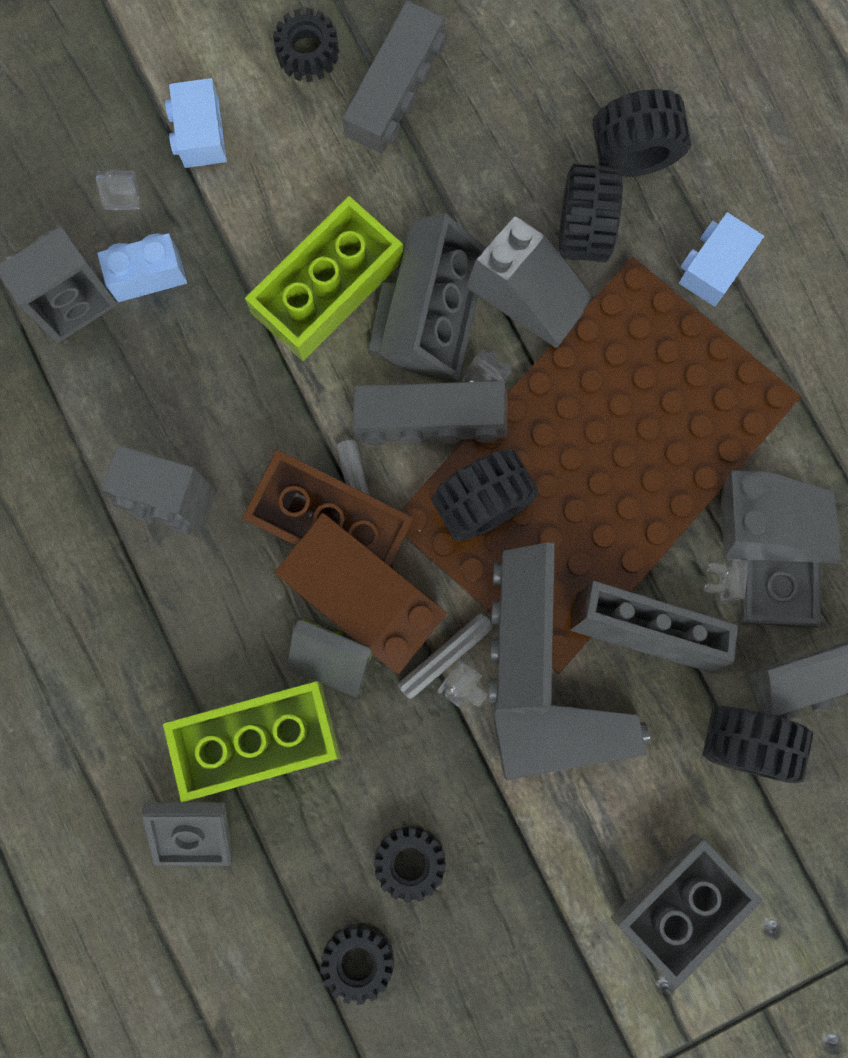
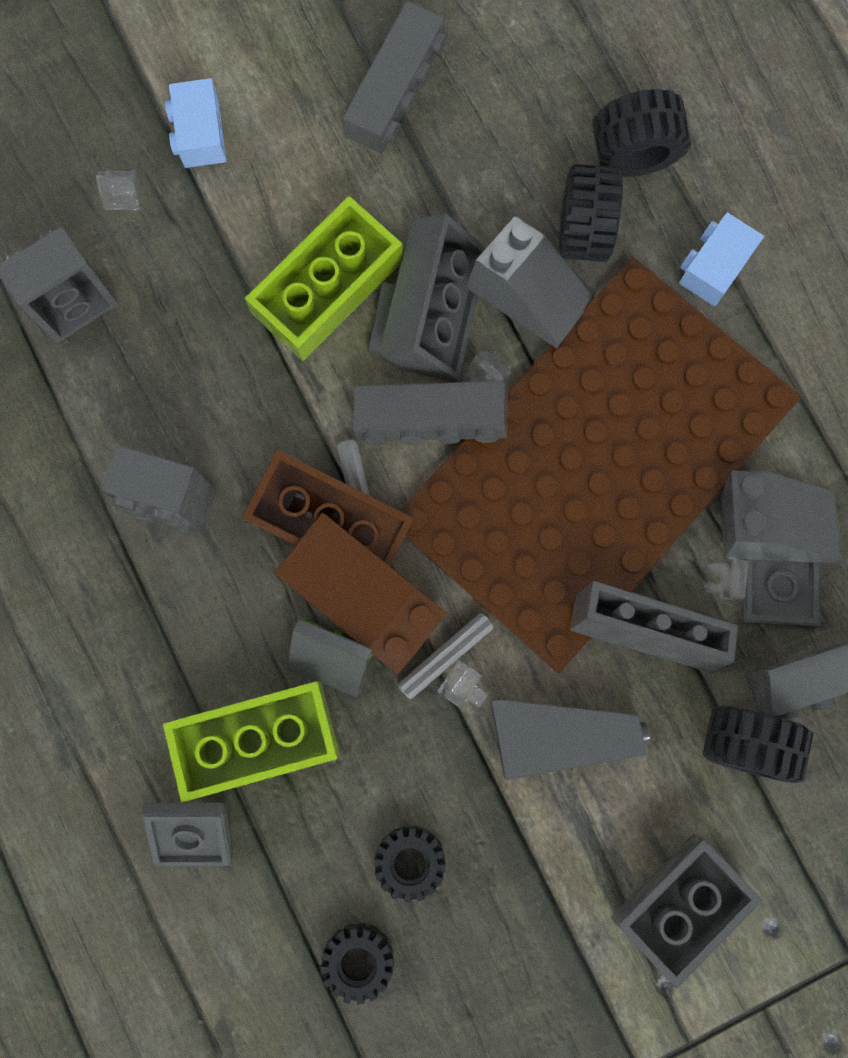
light blue brick [98,233,187,302] -> none
black tyre [273,8,339,82] -> none
black tyre [431,449,540,541] -> none
dark grey slope [489,543,555,715] -> none

